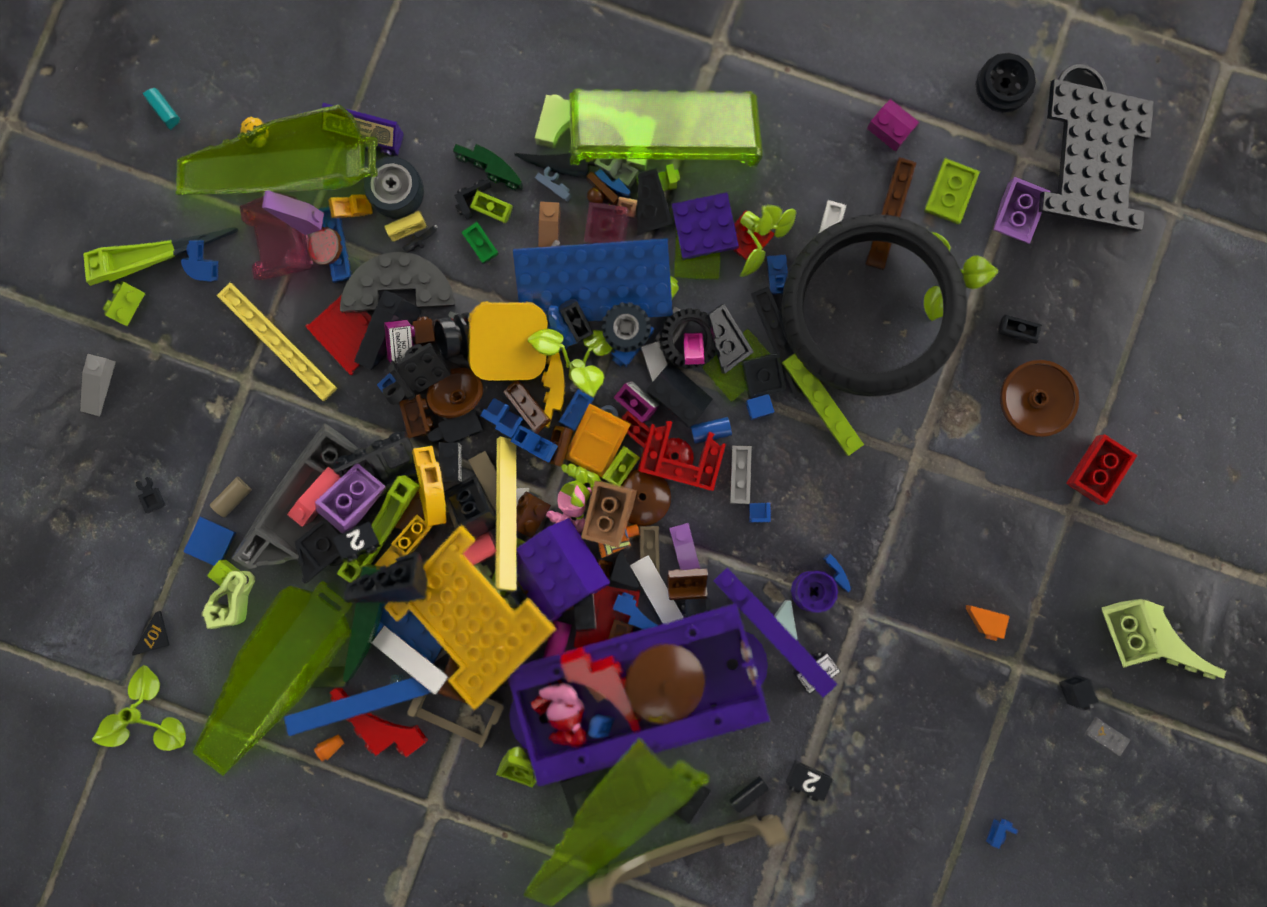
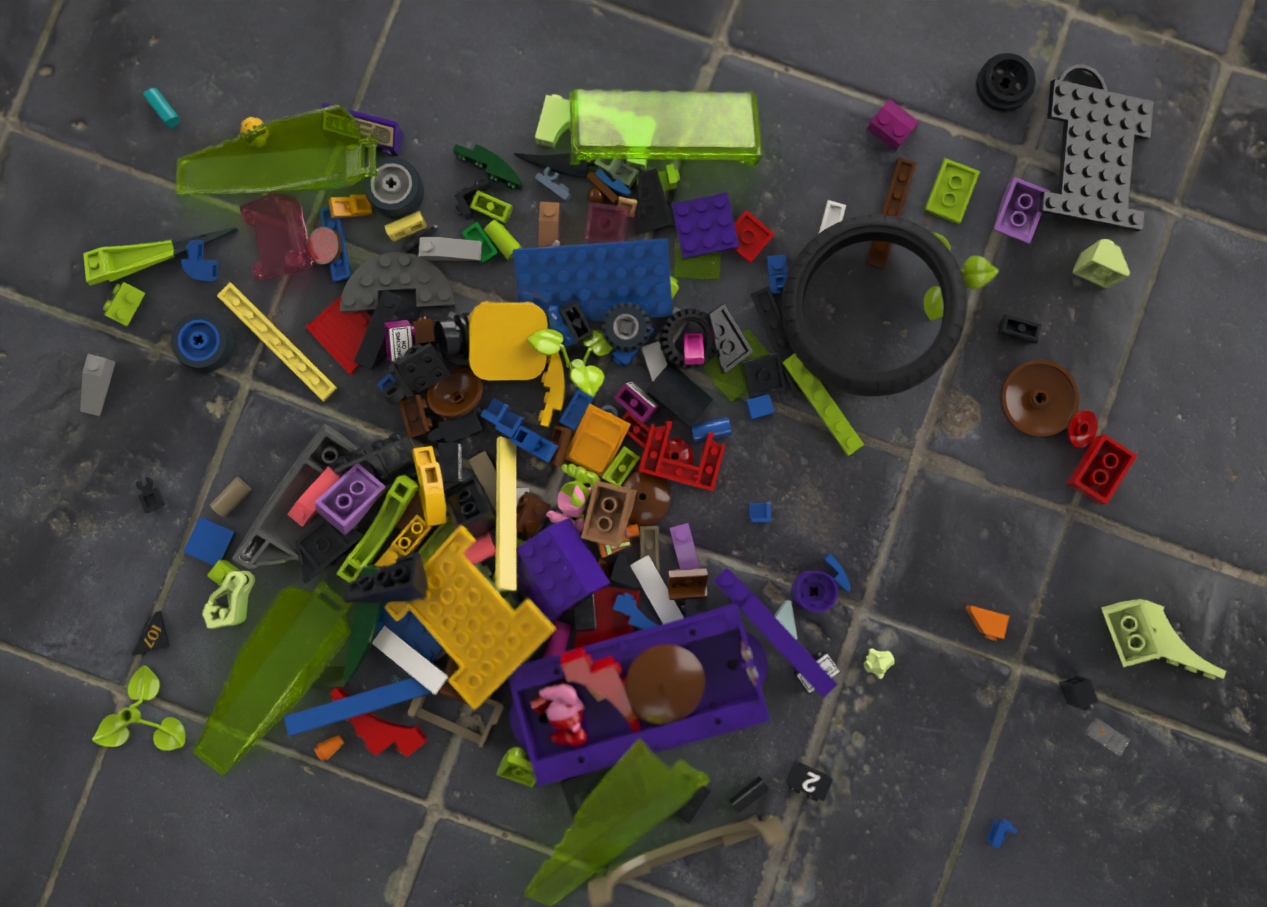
medium lavender slope [262,190,324,235] -> none
black brick [333,522,380,563] -> none
reddish brown tile [503,380,551,434] -> none
blue plate [589,715,615,738] -> none
reddish brown plate [609,619,633,639] -> none
light grey plate [730,446,752,504] -> none
lime plant [739,205,796,277] -> none
none -> wheel [171,313,235,372]
none -> lime tile [418,515,456,565]
none -> light grey slope [419,237,482,261]
none -> lime brick [484,219,522,261]
none -> yellowish green rock [864,648,894,679]
none -> red dish [1068,410,1098,448]
none -> yellowish green slope [1072,239,1130,288]

